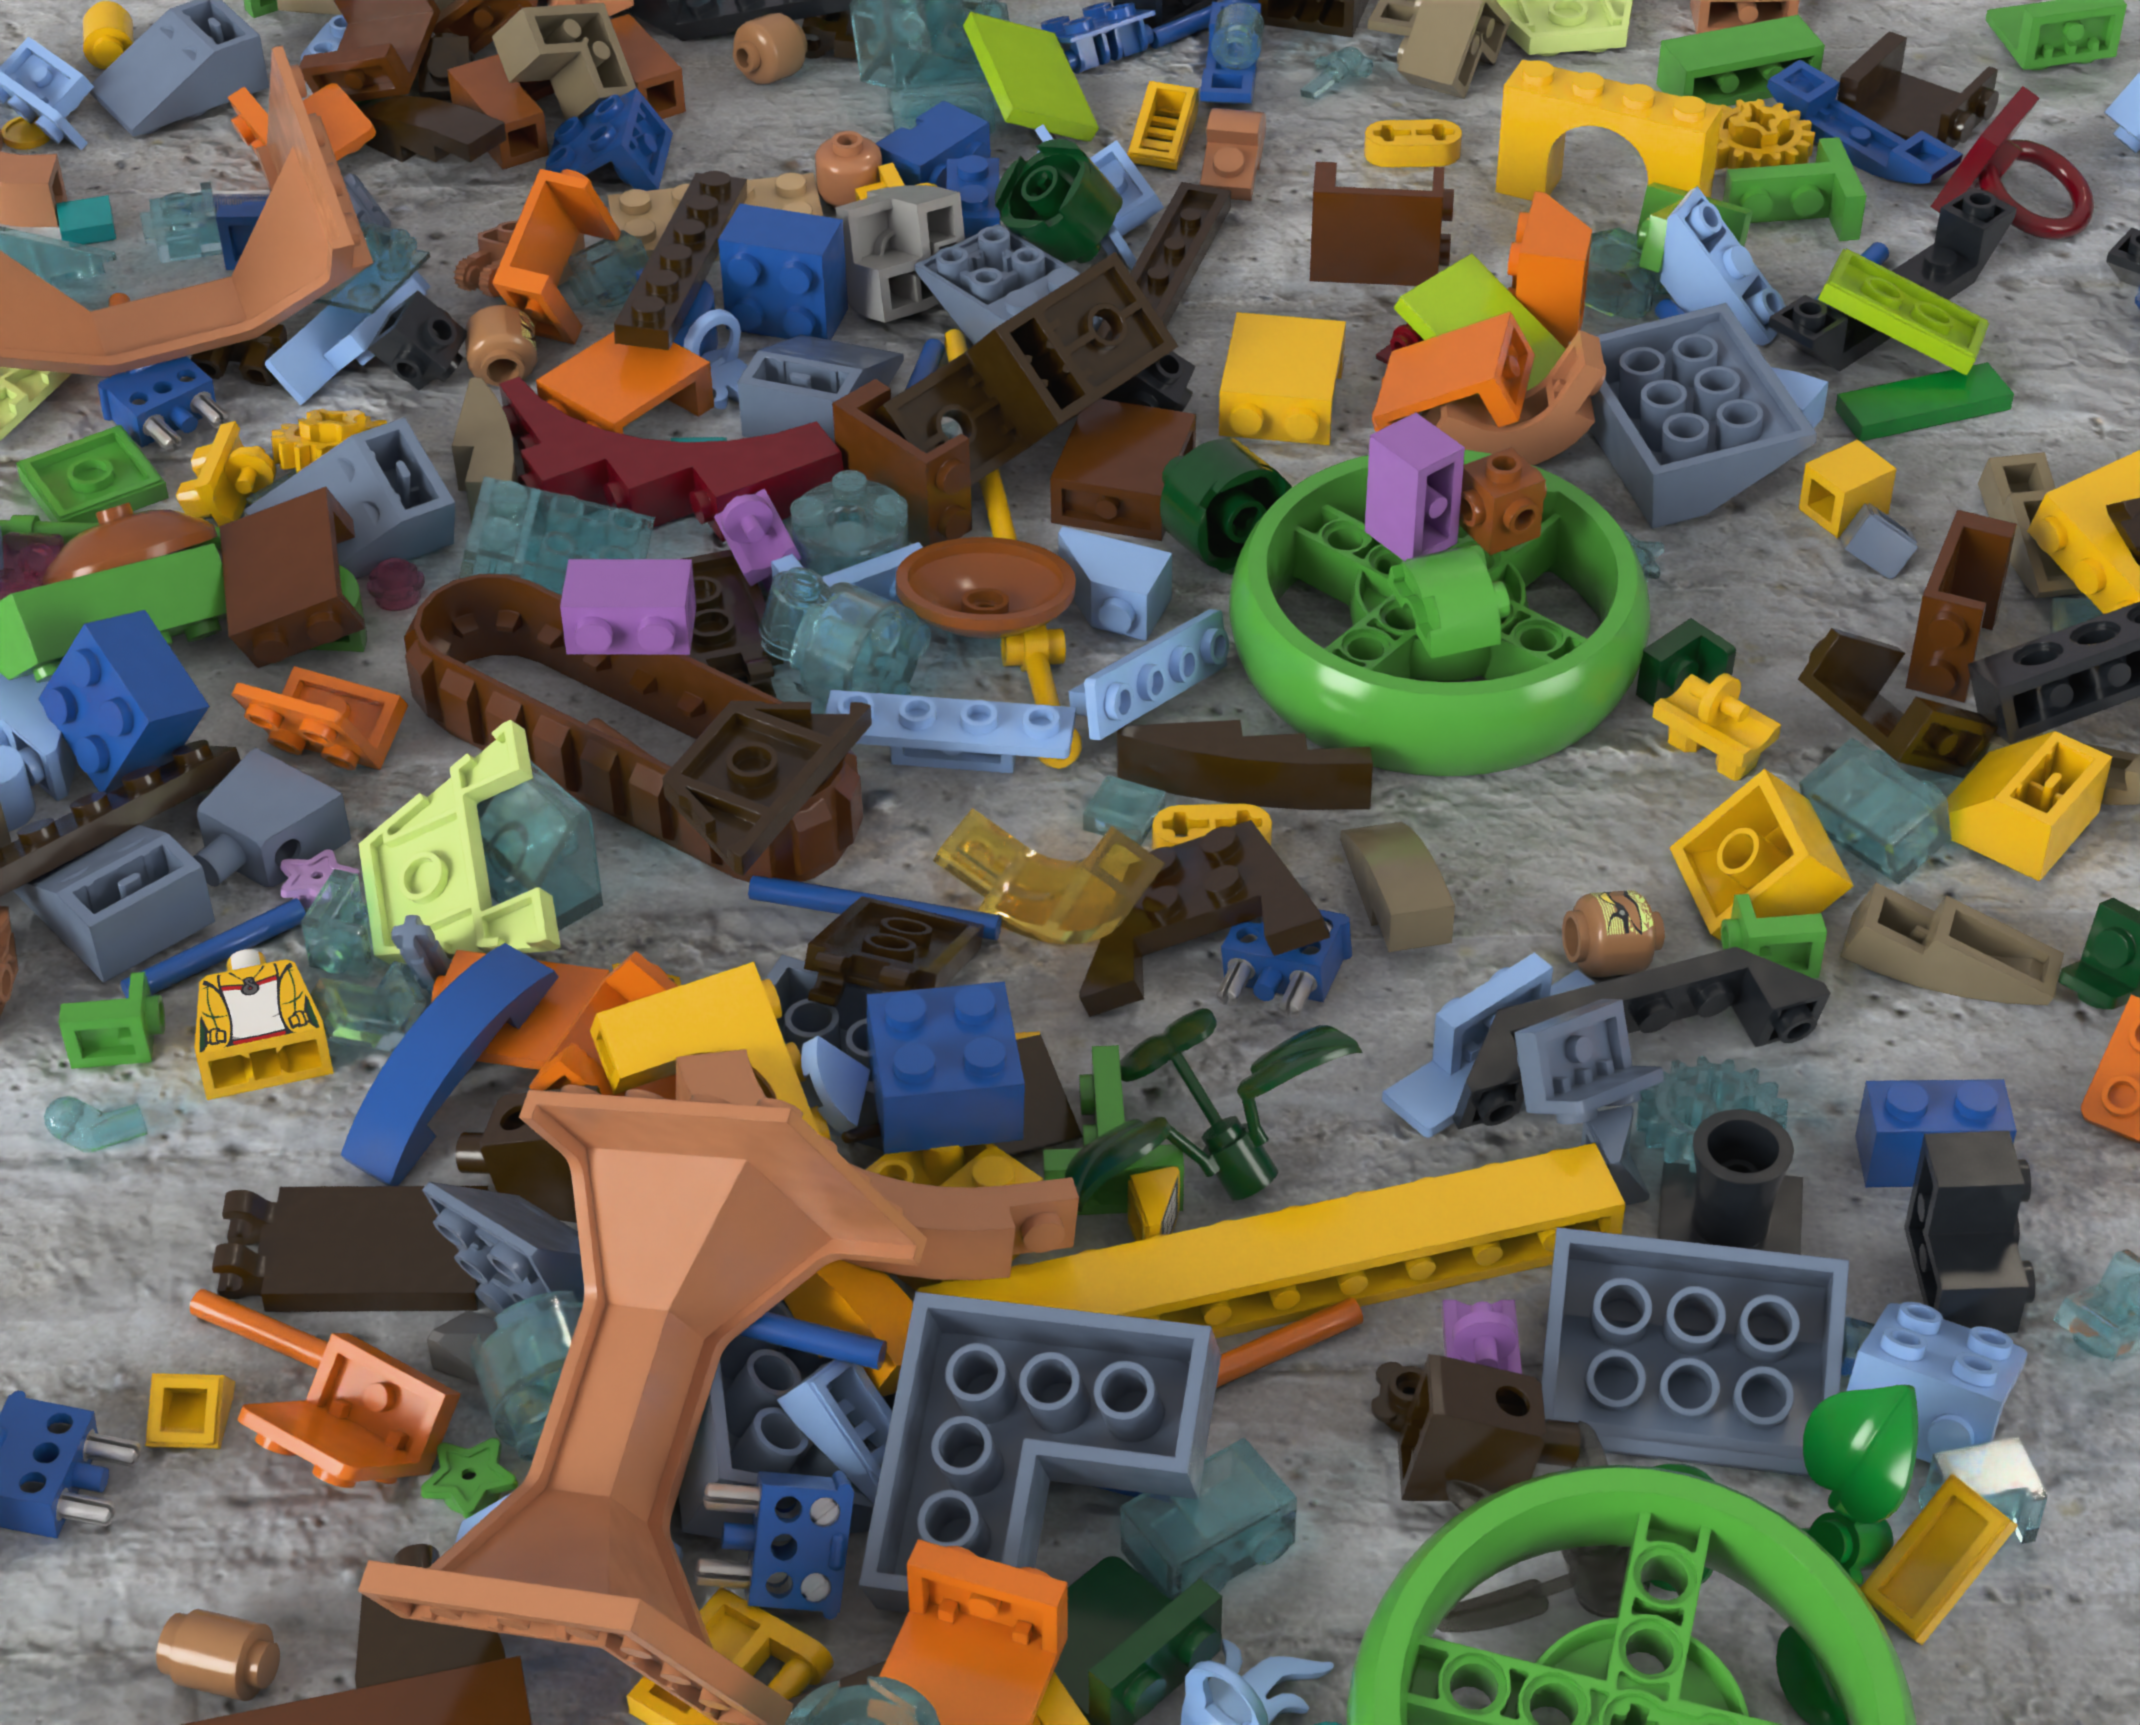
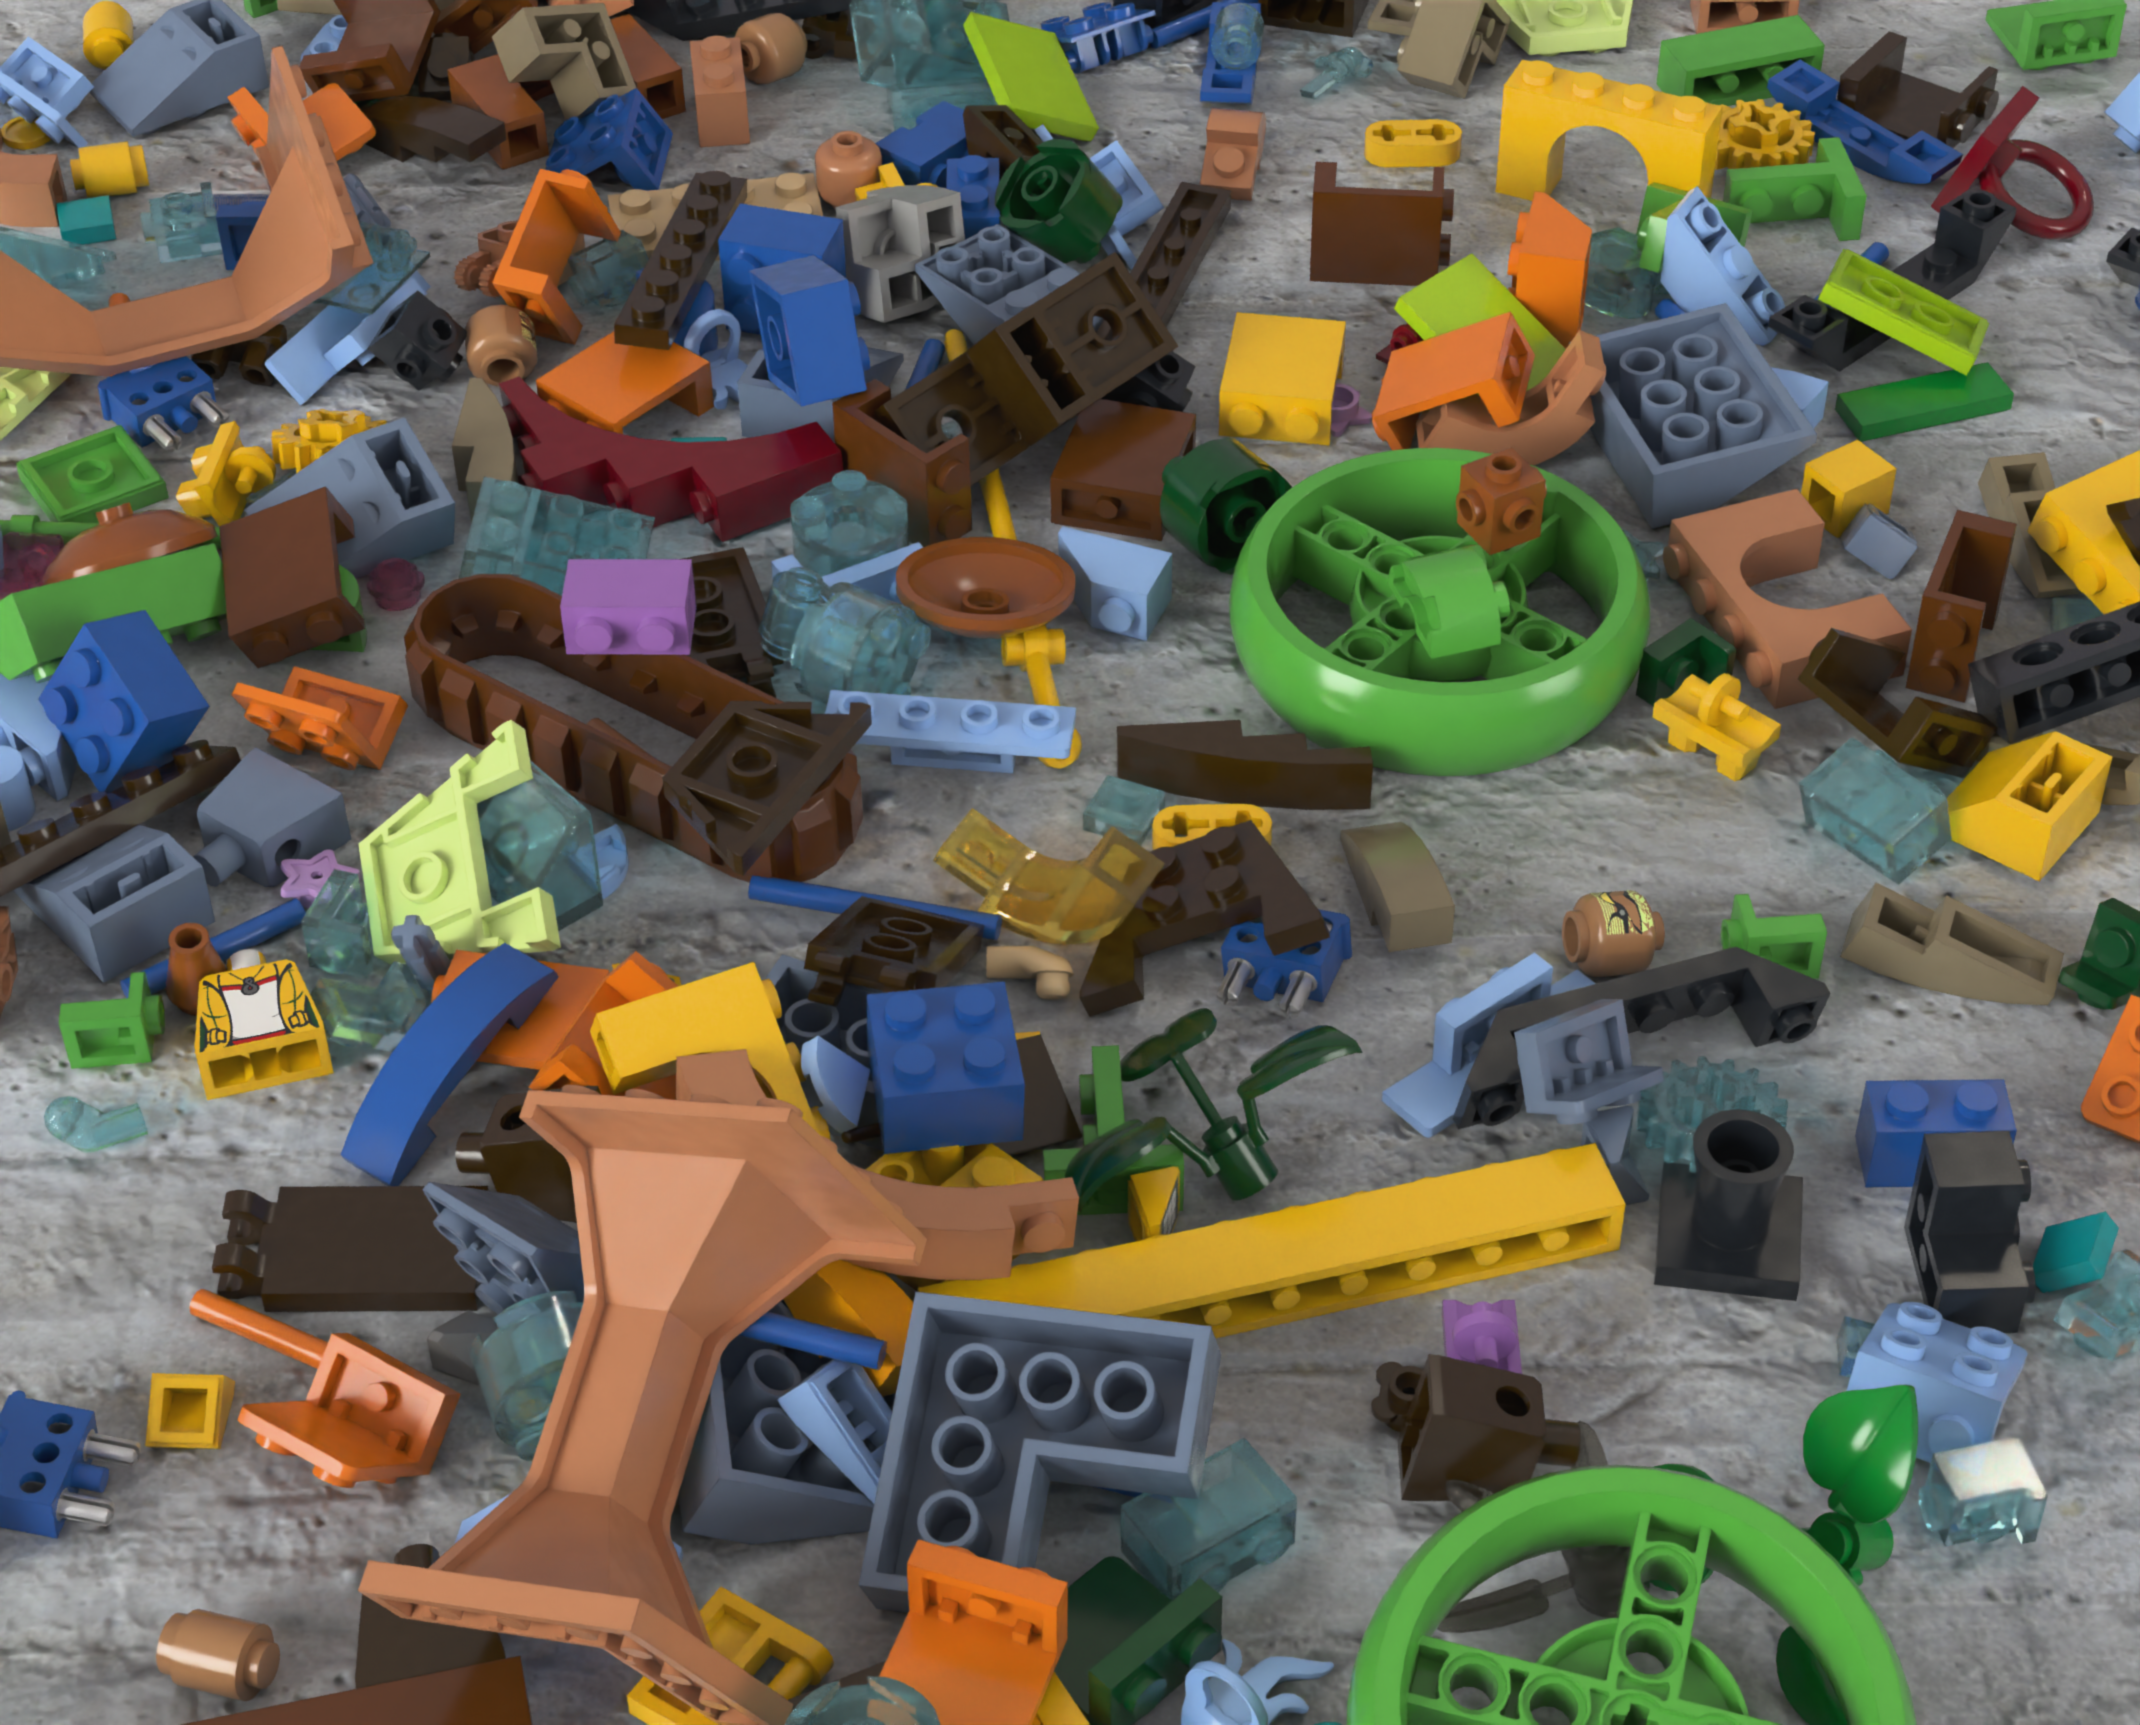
bright green plate [421,1437,518,1519] -> none
blue piece [694,1470,854,1620] -> none
medium lavender hips [714,488,802,595] -> none
light blue bracket [1068,609,1229,740] -> none
yellow slope [1127,81,1199,170] -> none
orange bar [1216,1297,1363,1388] -> none
medium lavender brick [1365,412,1465,561] -> none
sand blue slope [1541,1227,1849,1477] -> none
yellow slope [1669,768,1854,940] -> none
yellow tile [1860,1474,2018,1645] -> none
none -> yellow brick [70,141,149,198]
none -> dark orange cone [166,923,227,1016]
none -> light blue tile [563,824,629,901]
none -> nougat brick [690,36,750,148]
none -> blue brick [749,255,870,407]
none -> dark brown slope [963,105,1043,180]
none -> tan arm [986,946,1074,1000]
none -> lavender plate [1331,383,1372,437]
none -> nougat arch [1663,489,1912,709]
none -> teal tile [2033,1211,2119,1293]

